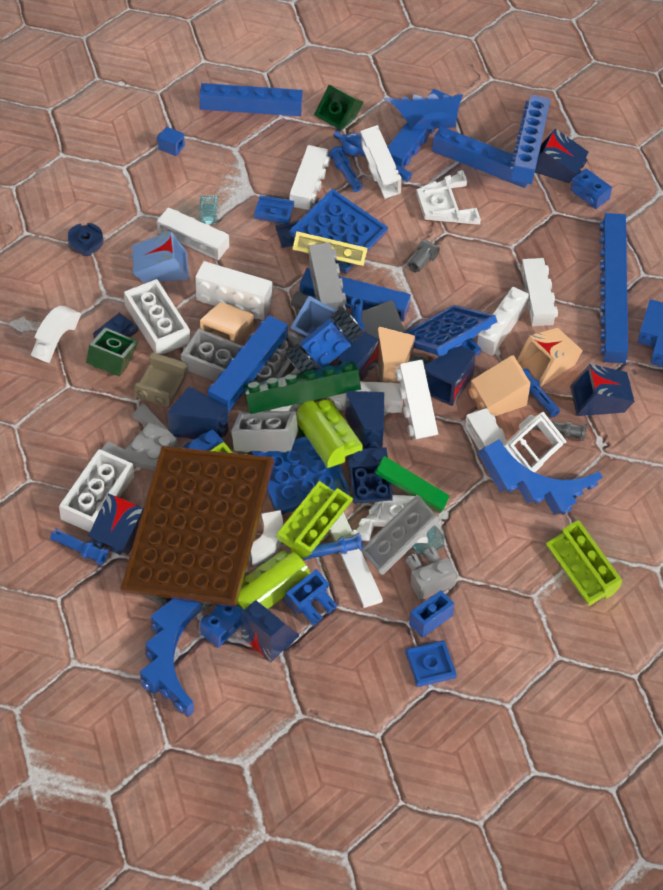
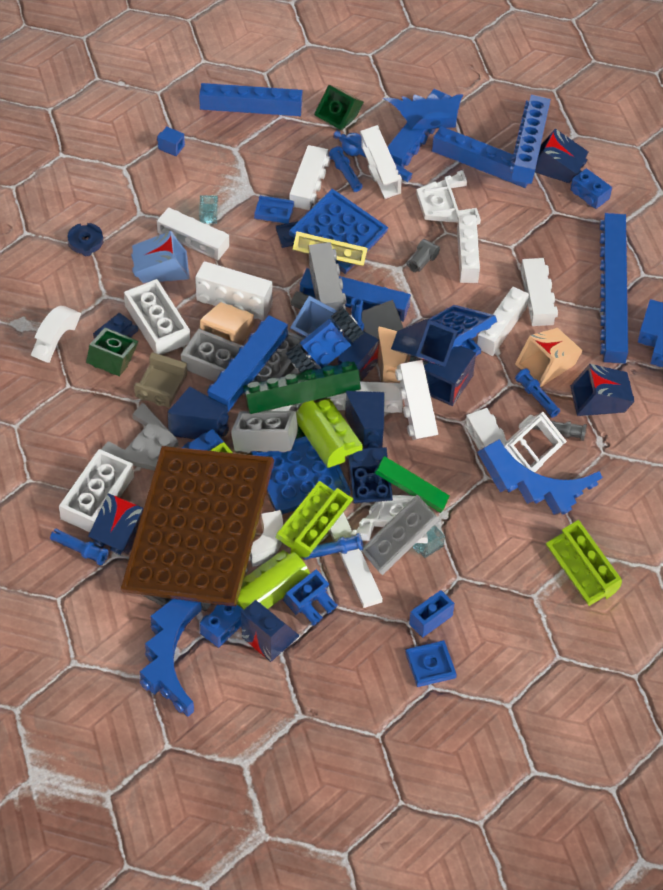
light grey brick [405,547,457,600] -> none
light nougat slope [469,355,530,416] -> none
none -> dark blue slope [391,319,458,367]
none -> white brick [457,215,480,283]

